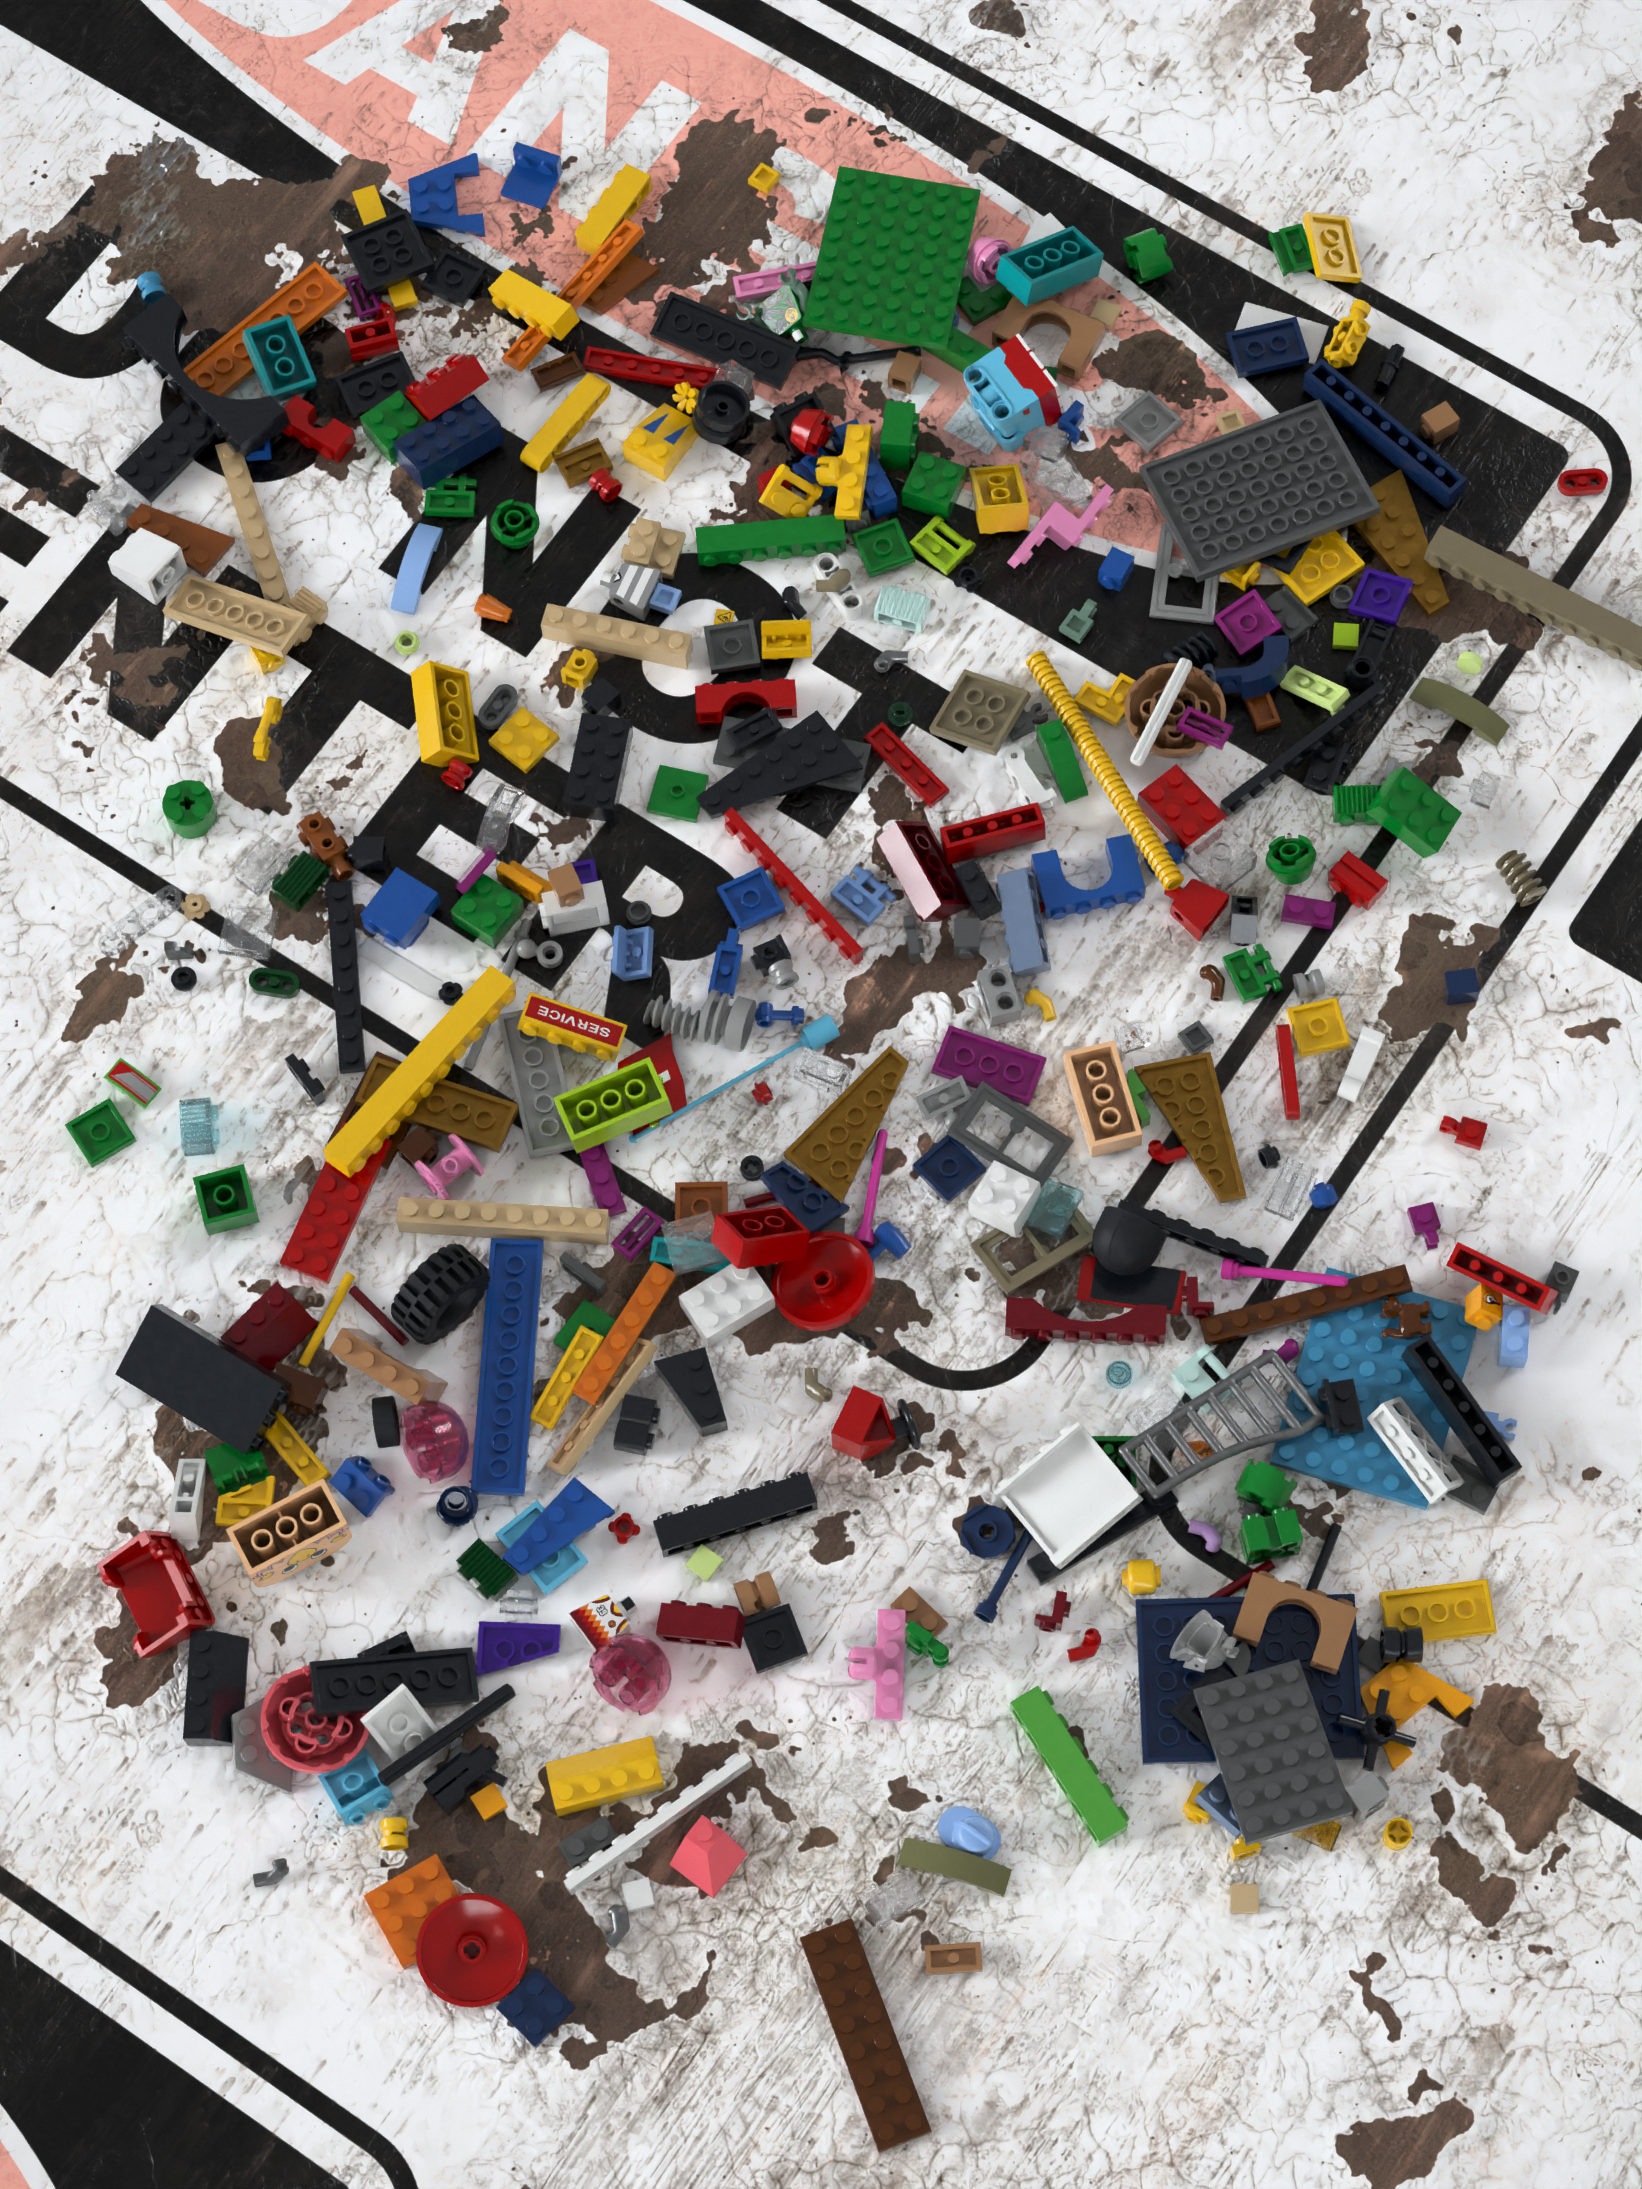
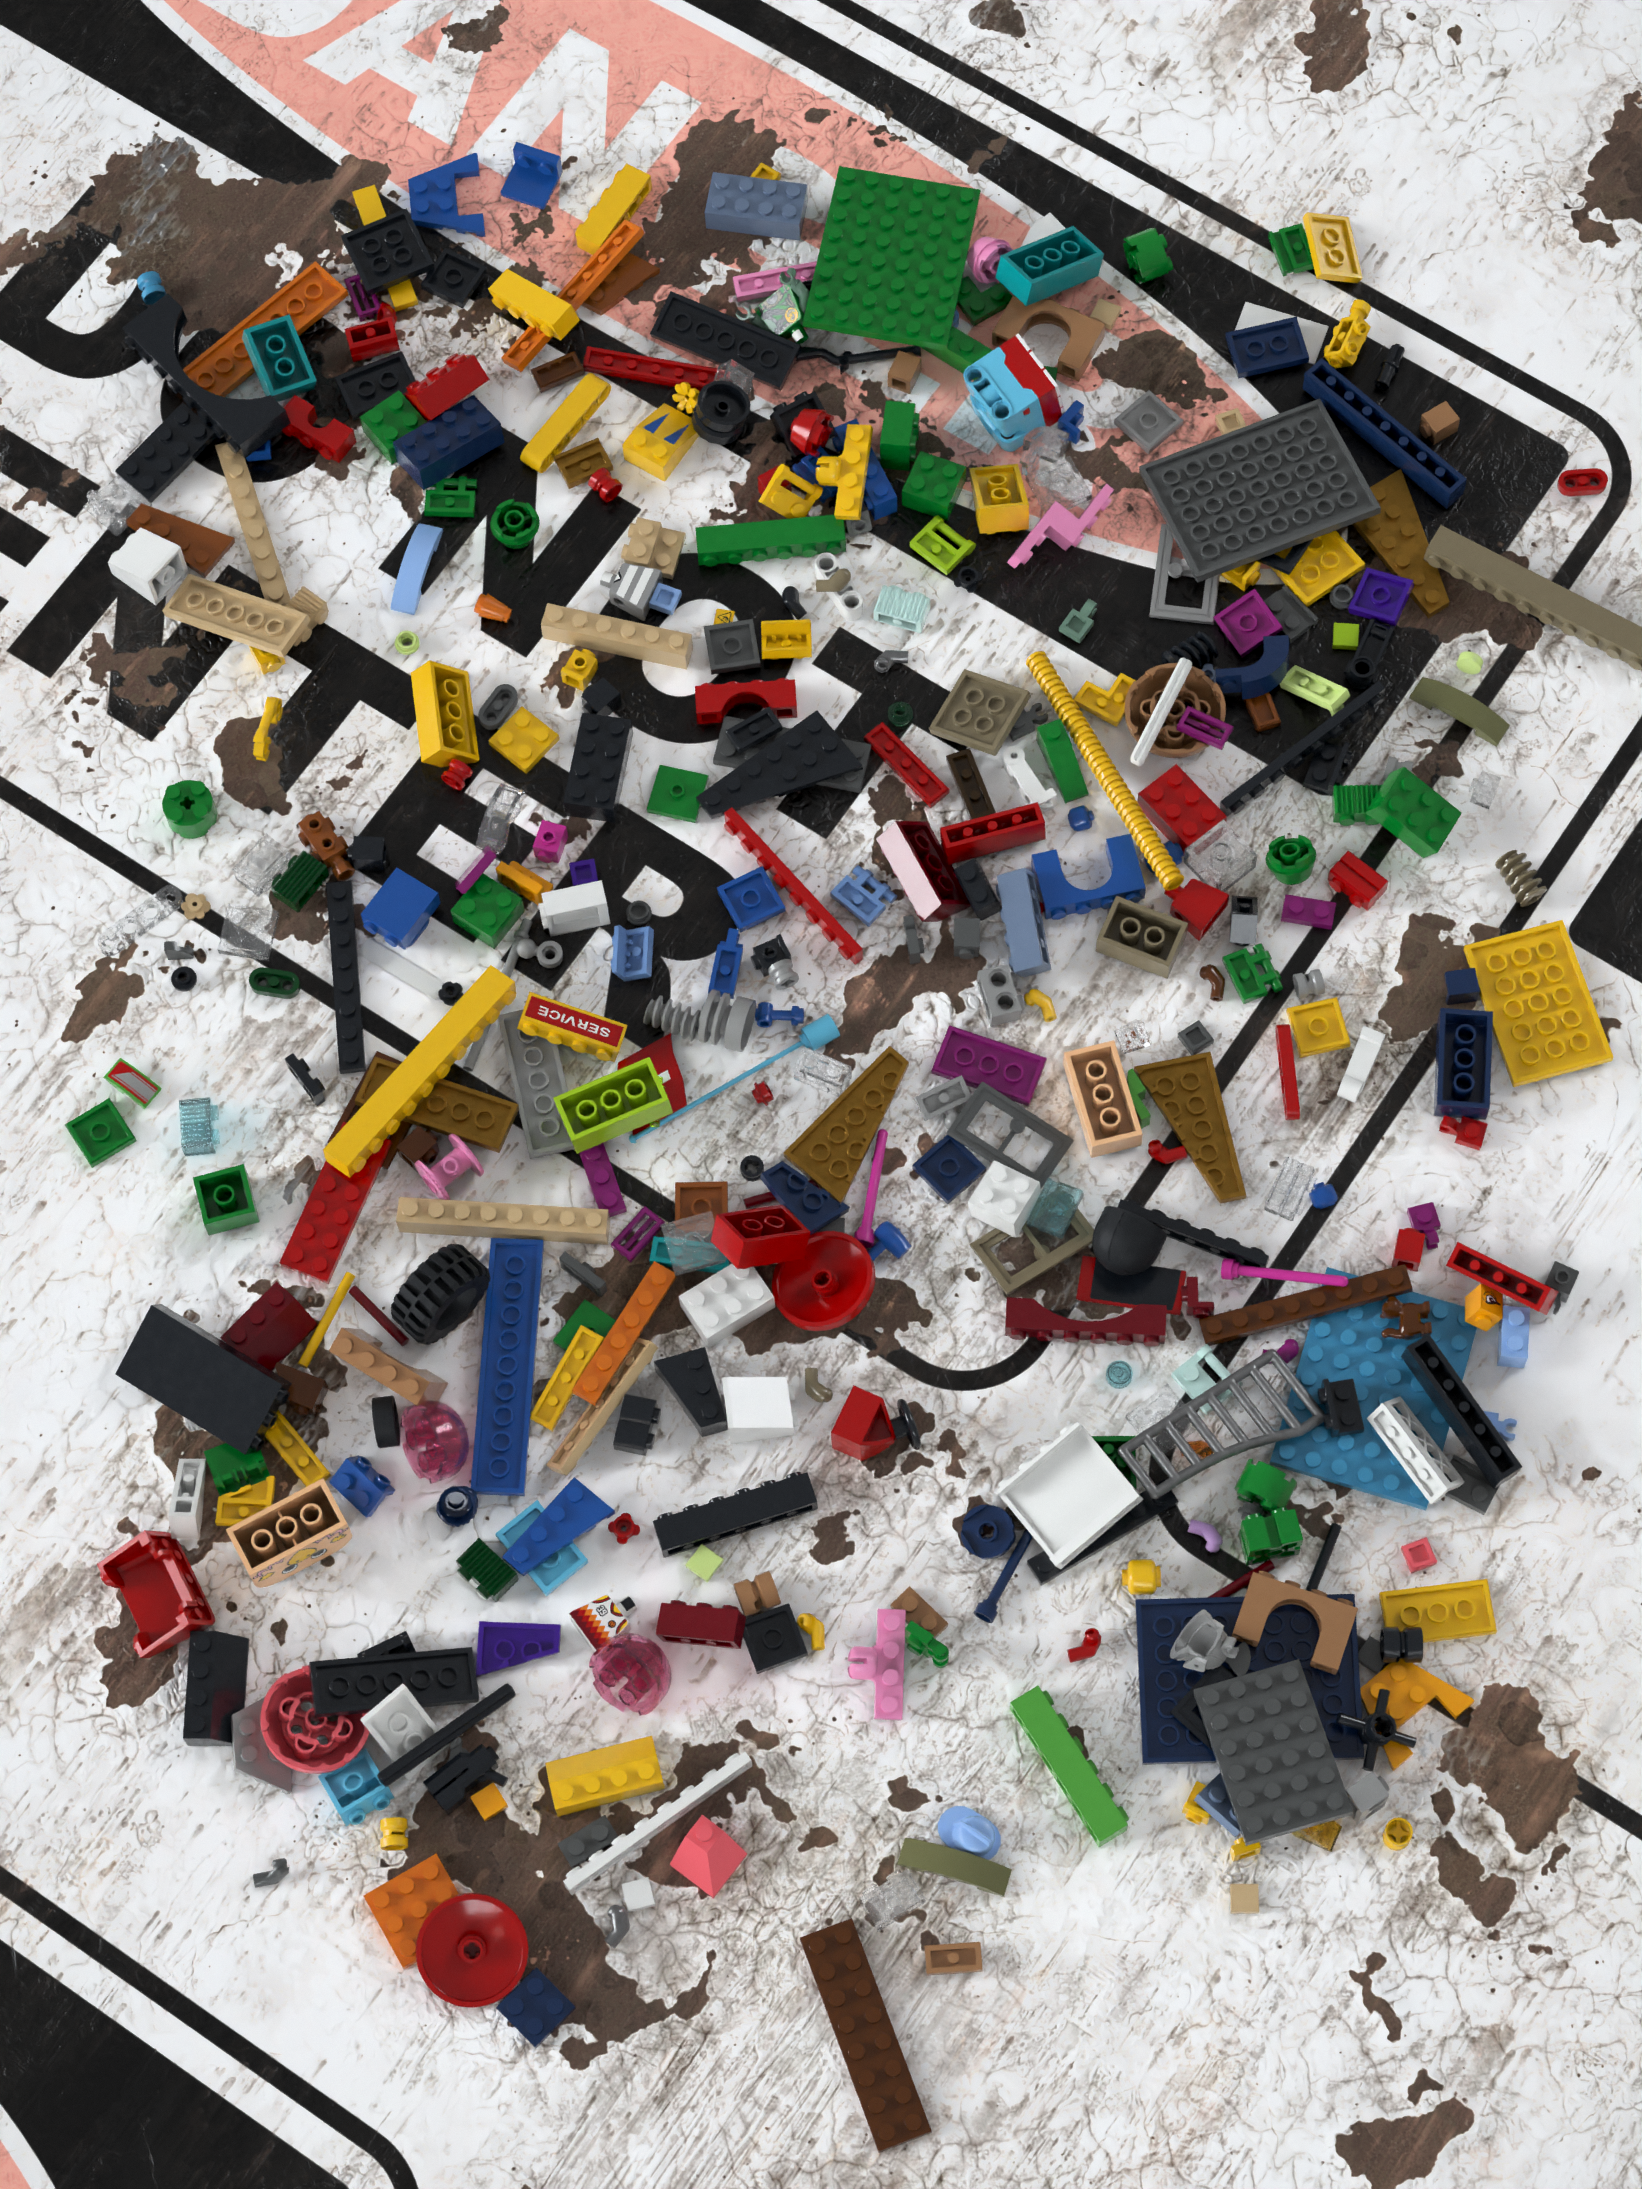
clear piece [499,1589,538,1623] -> none
medium nougat brick [547,862,585,908] -> none
green plate [851,518,915,579] -> none
dark red bracket [1034,1591,1071,1633] -> none
blue brick [1098,546,1135,592] -> none
black plate [1258,1144,1281,1169] -> none
none -> dark pink brick [533,820,568,863]
none -> sand blue brick [705,172,808,241]
none -> white slope [722,1377,799,1444]
none -> yellow arm [797,1613,825,1651]
none -> dark brown plate [946,748,996,820]
none -> blue piece [1068,805,1095,831]
none -> dark tan brick [1096,896,1188,979]
none -> red brick [1391,1228,1425,1272]
none -> coral tile [1401,1537,1437,1573]
none -> dark blue brick [1434,1008,1493,1120]
none -> yellow plate [1463,920,1613,1087]

